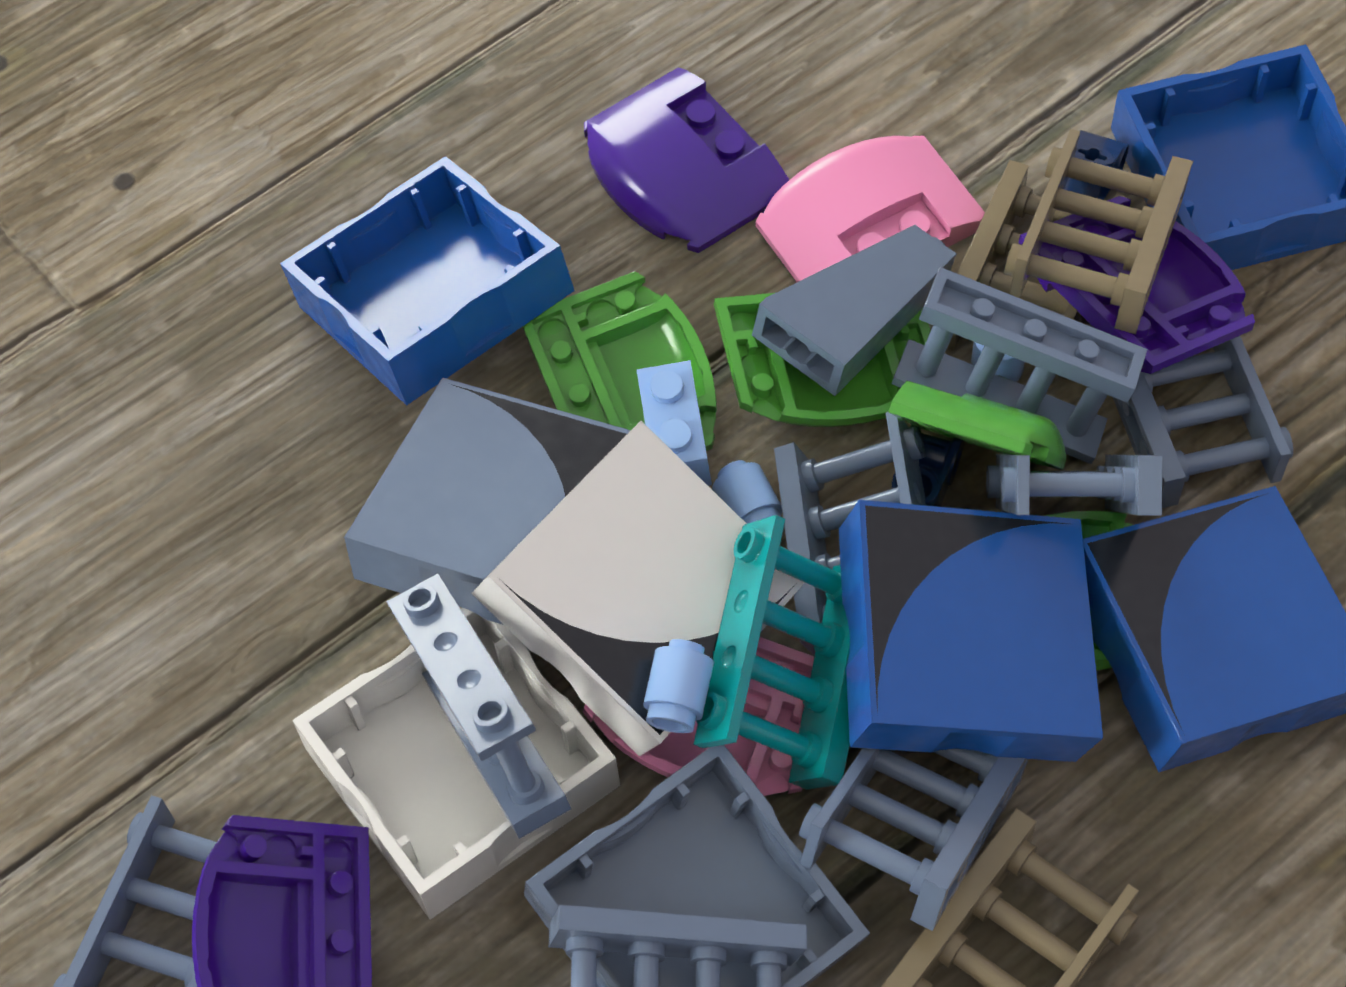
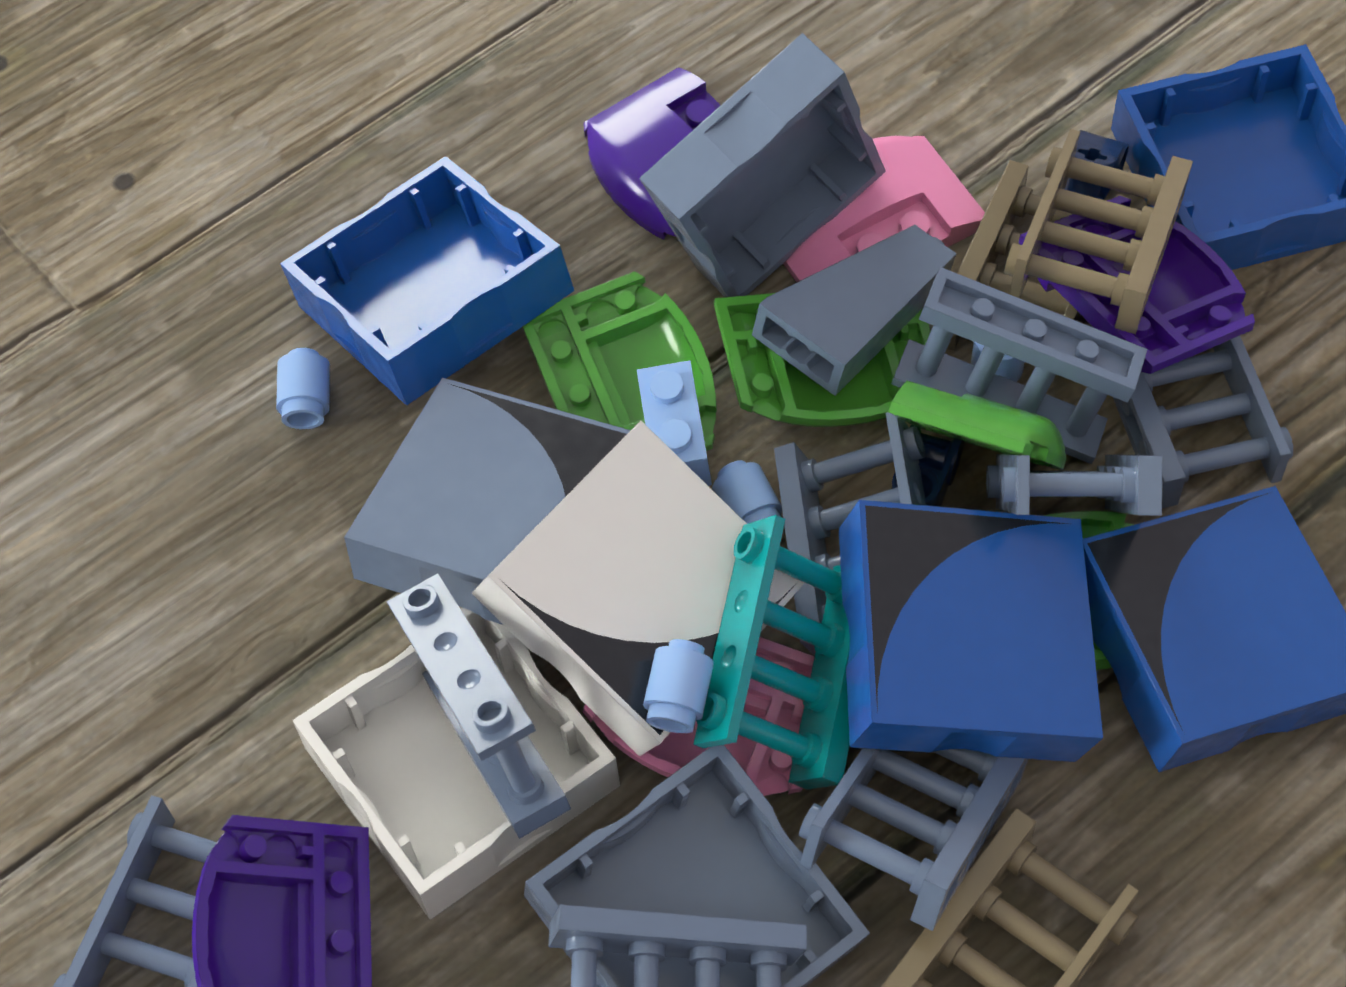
none -> light blue brick [276,348,330,429]
none -> sand blue tile [639,33,886,297]

